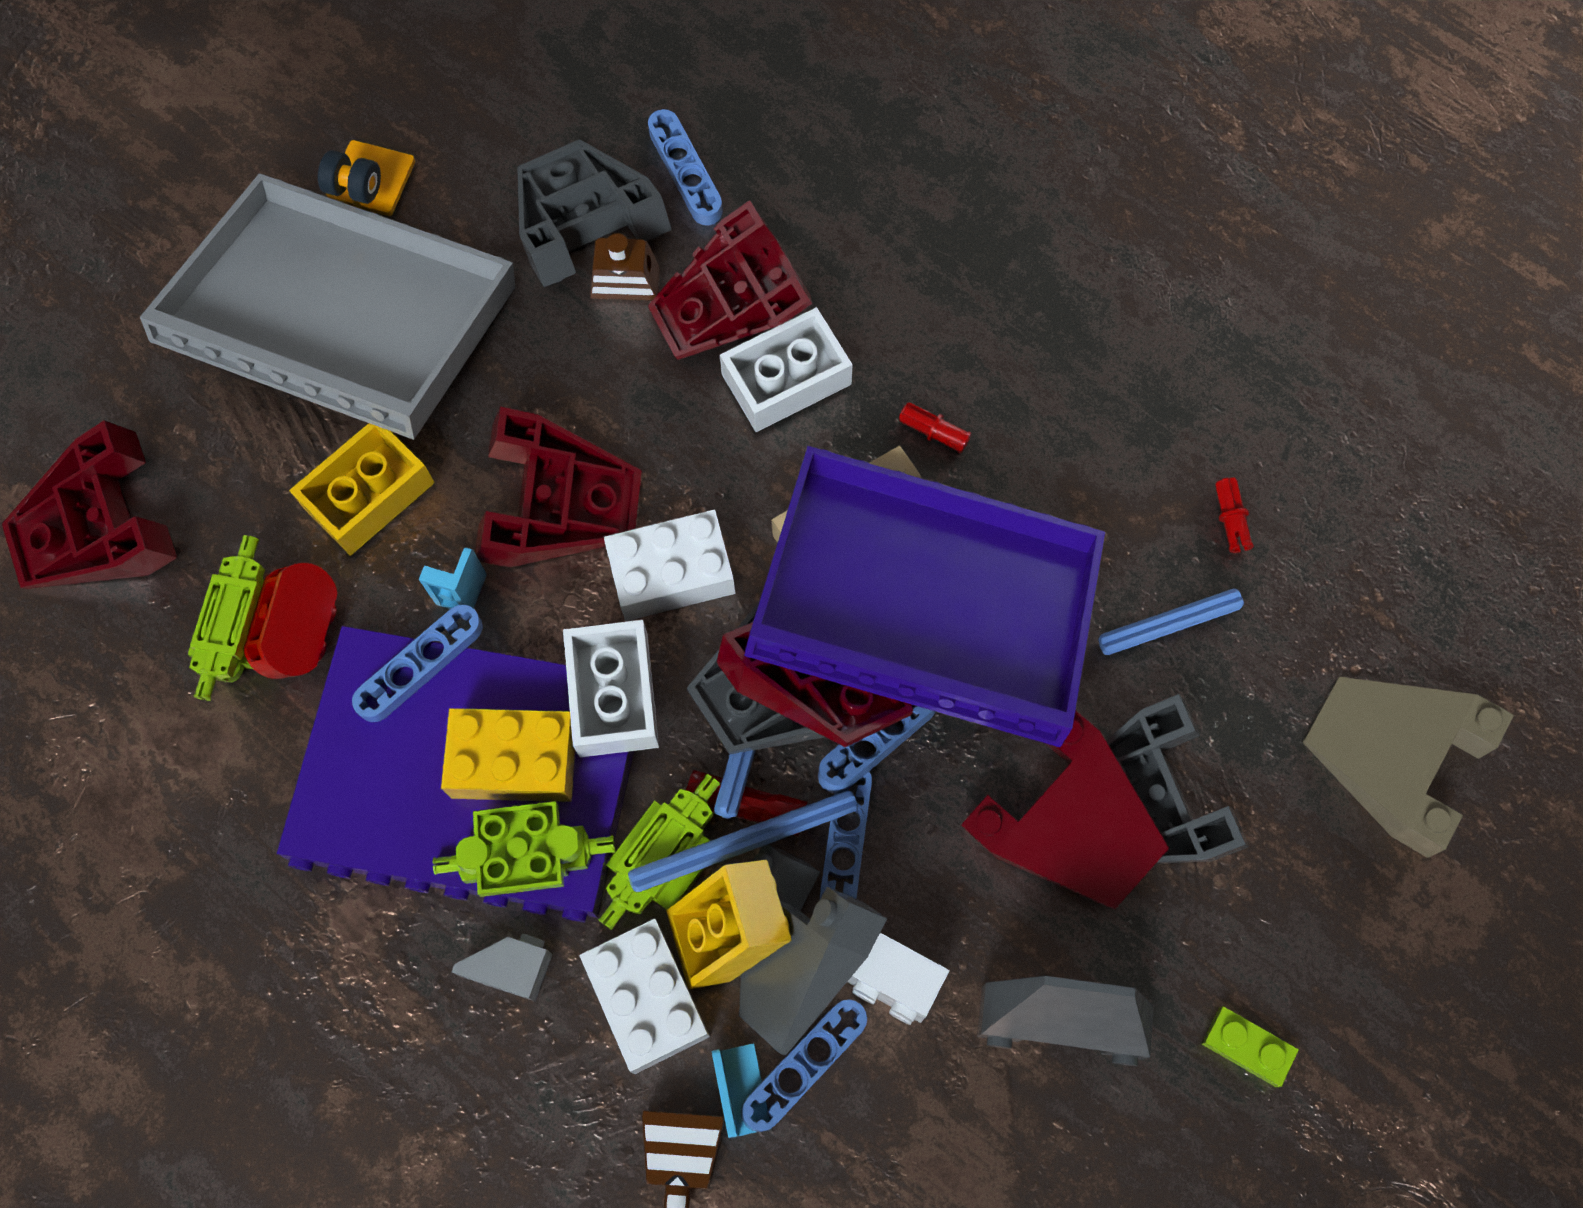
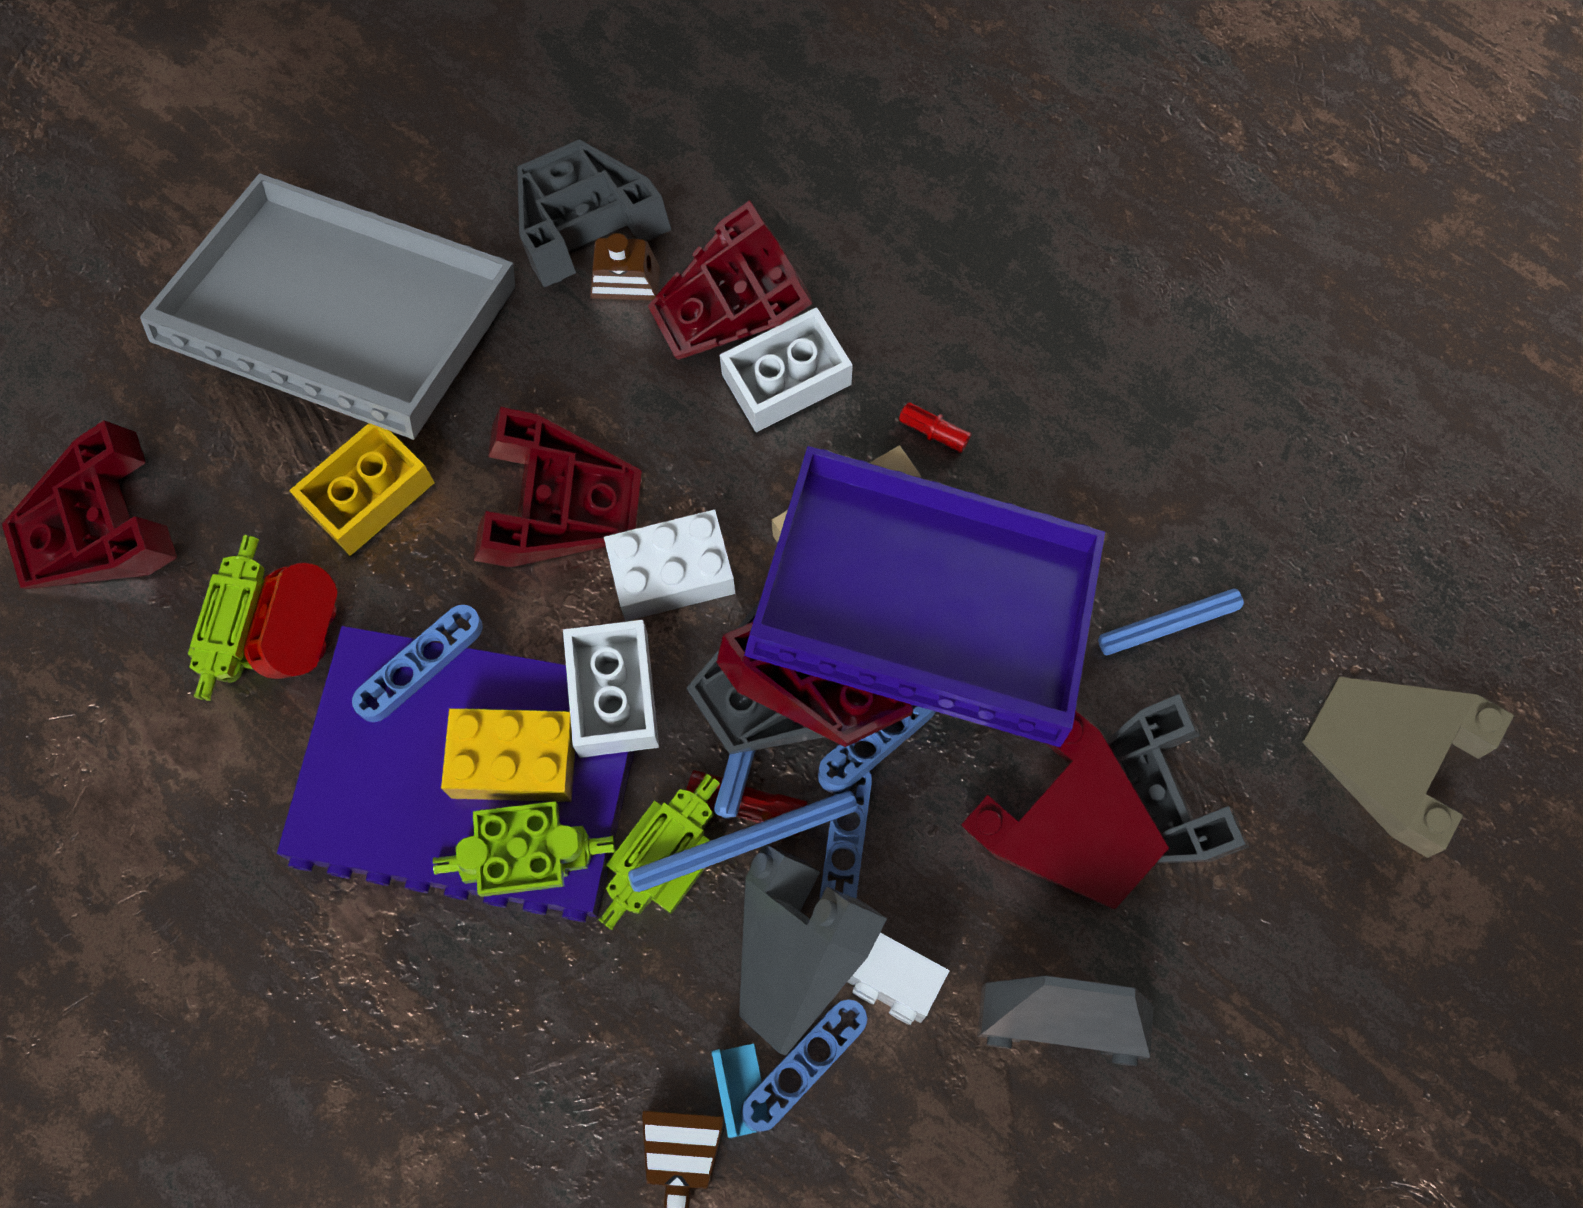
plate [318,140,415,216] -> none
medium azure panel [419,547,487,609] -> none
light grey slope [451,934,553,1002] -> none
white brick [579,919,710,1074] -> none
medium blue beam [648,109,723,225] -> none
yellow brick [666,860,792,989] -> none
lime plate [1201,1006,1299,1088] -> none
red axle [1215,477,1254,553] -> none

